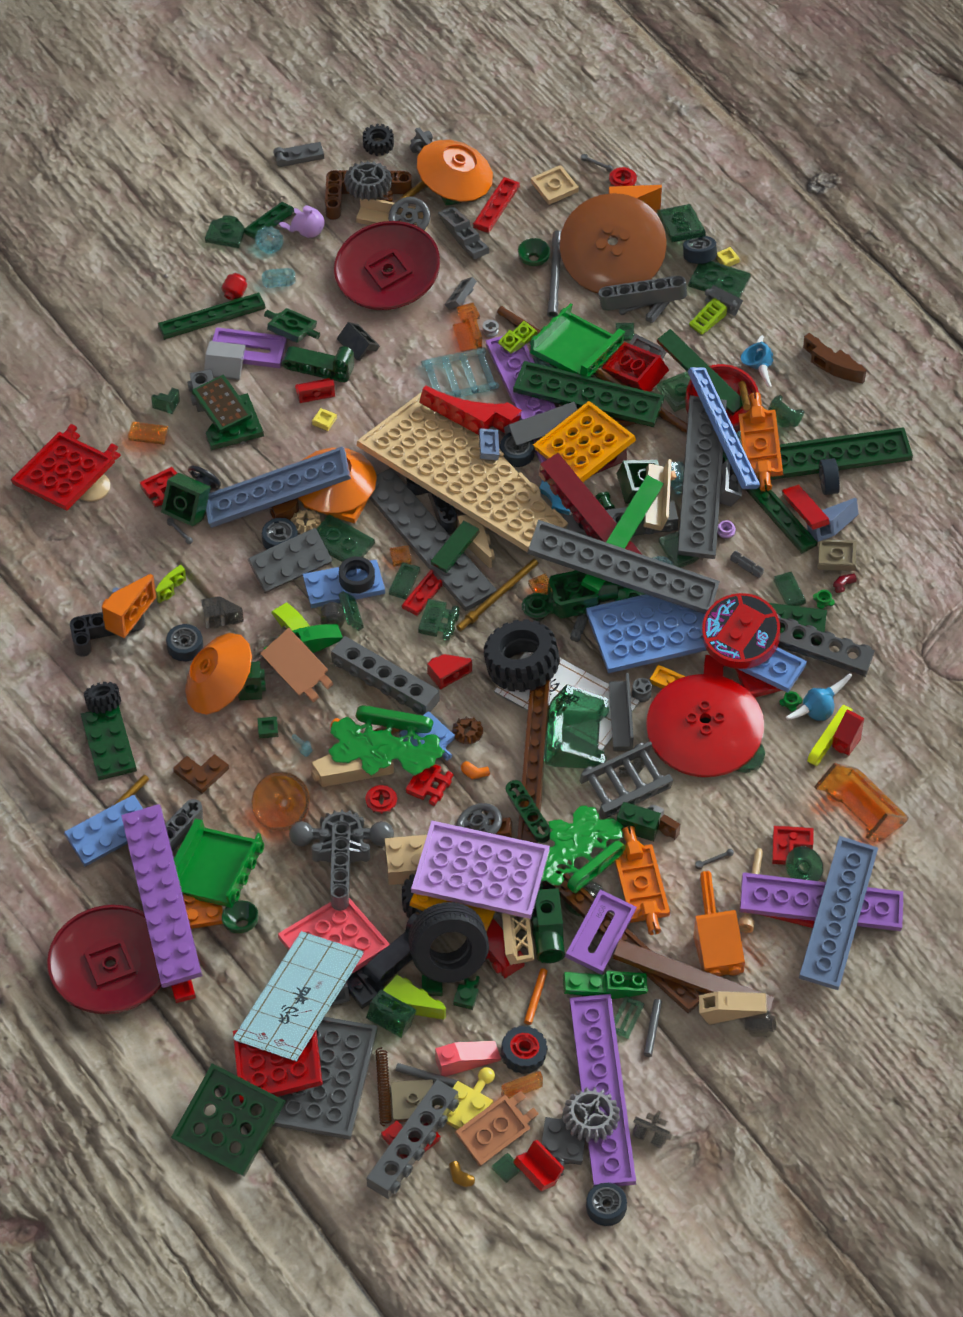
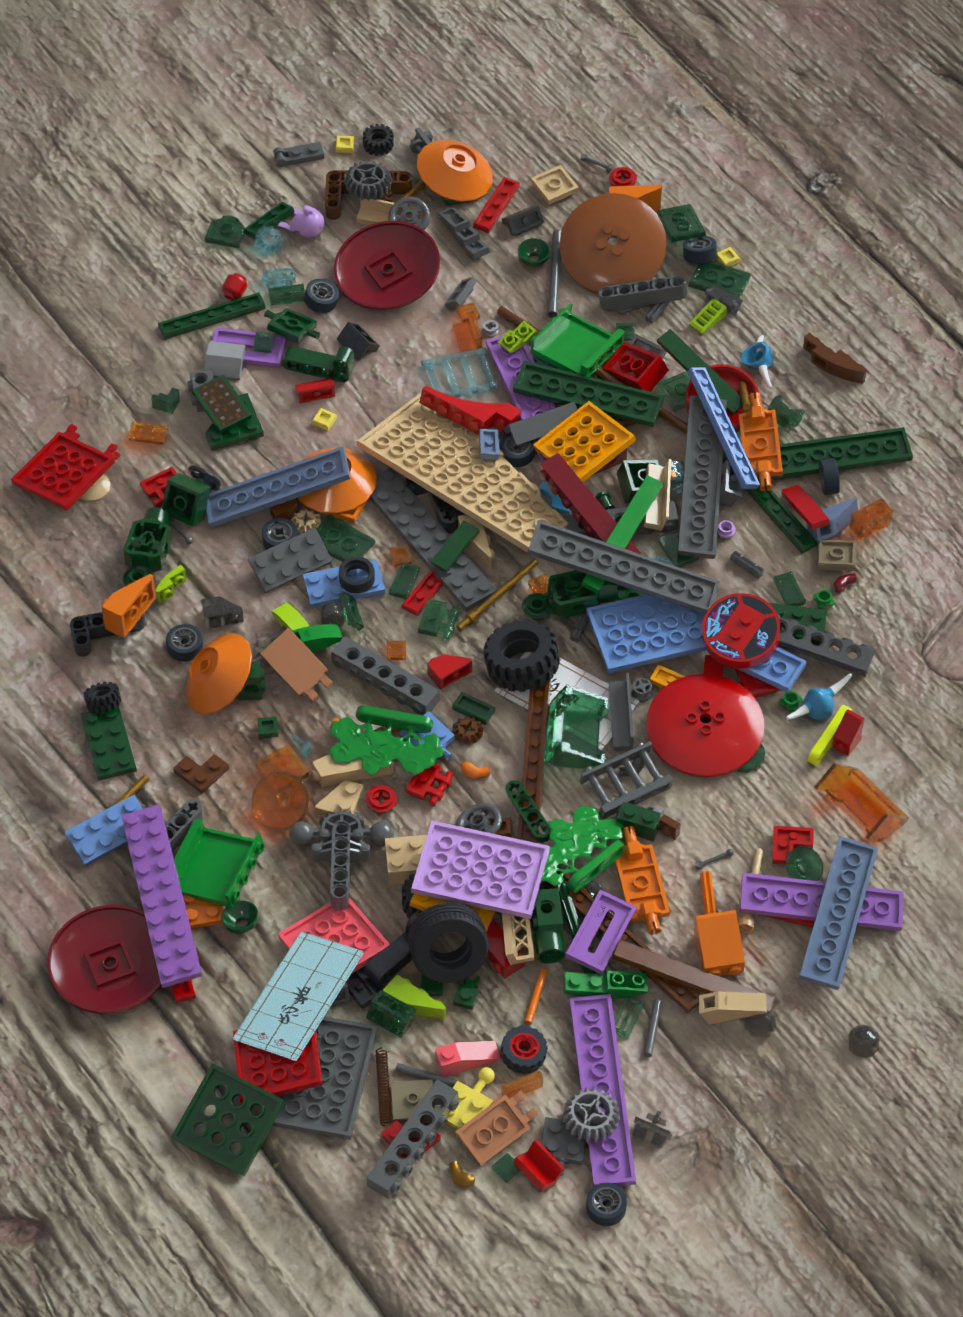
none -> dark green brick [122,508,171,586]
none -> clear green tile [254,332,274,353]
none -> clear orange plate [255,744,311,805]
none -> clear green tile [268,284,305,306]
none -> black wheel [303,279,339,313]
none -> tan wing [315,780,364,814]
none -> light yellow tile [336,136,354,153]
none -> clear orange tile [387,640,406,660]
none -> dark green tile [452,692,496,725]
none -> pearl dark grey panel [501,206,544,235]
none -> dark green axle [556,883,596,974]
none -> clear smoke hair [848,1024,880,1058]
none -> clear orange brick [849,498,893,540]

